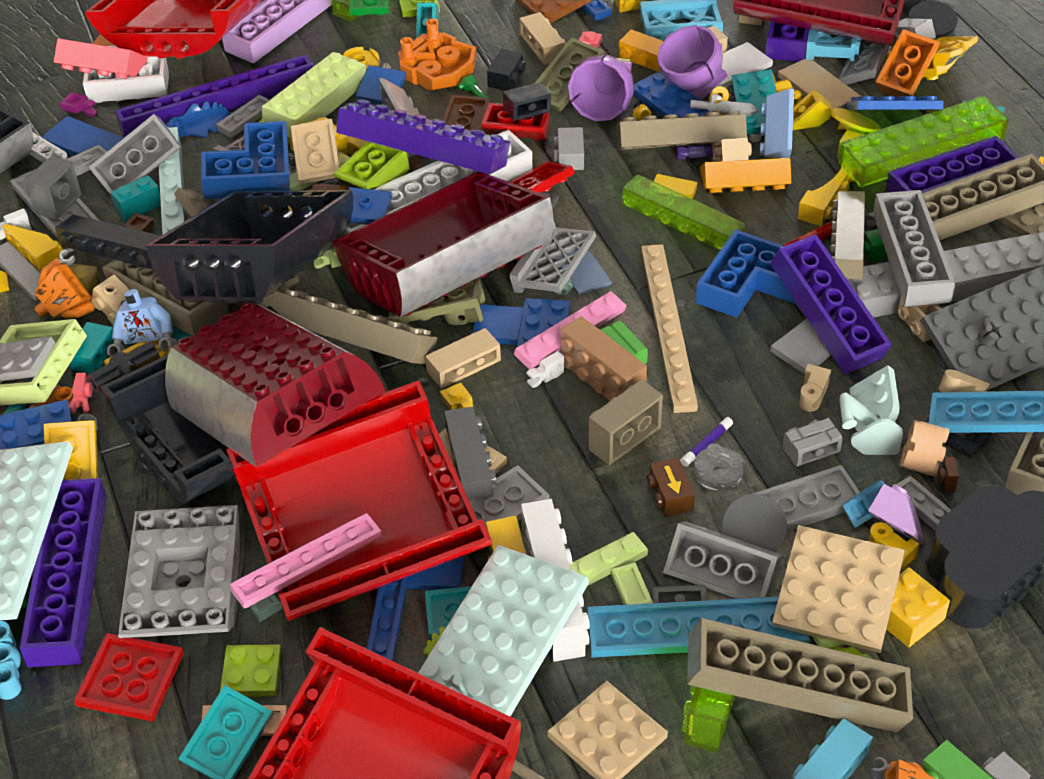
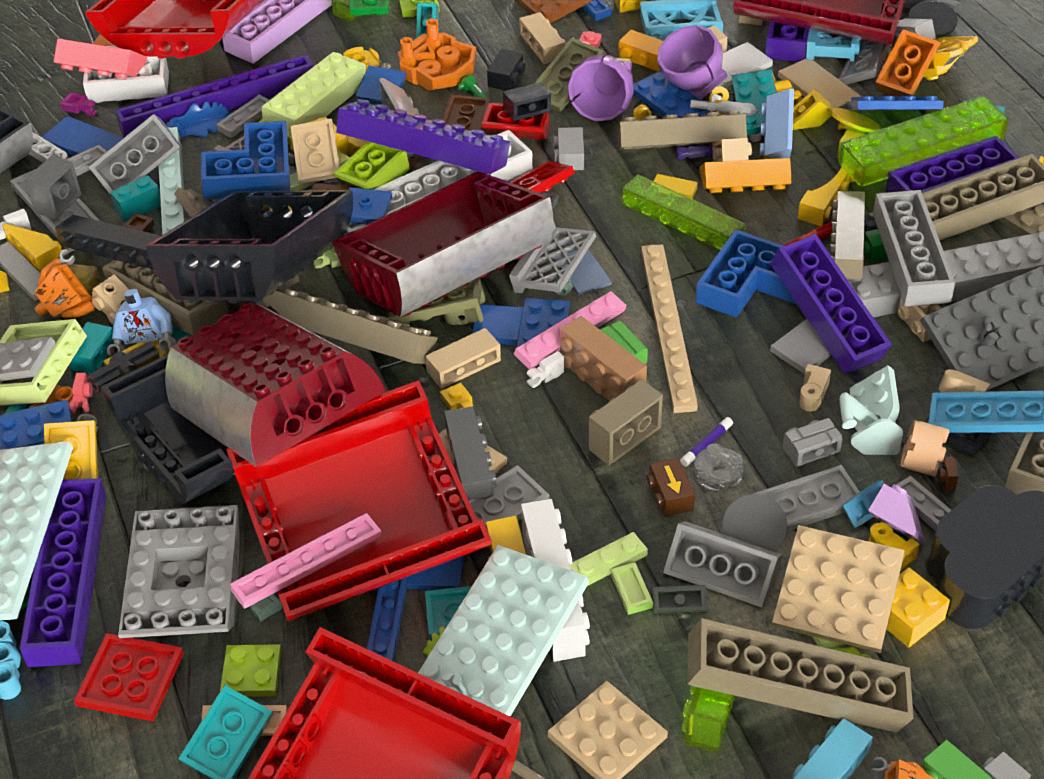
dark azure plate [588,597,809,657] -> none

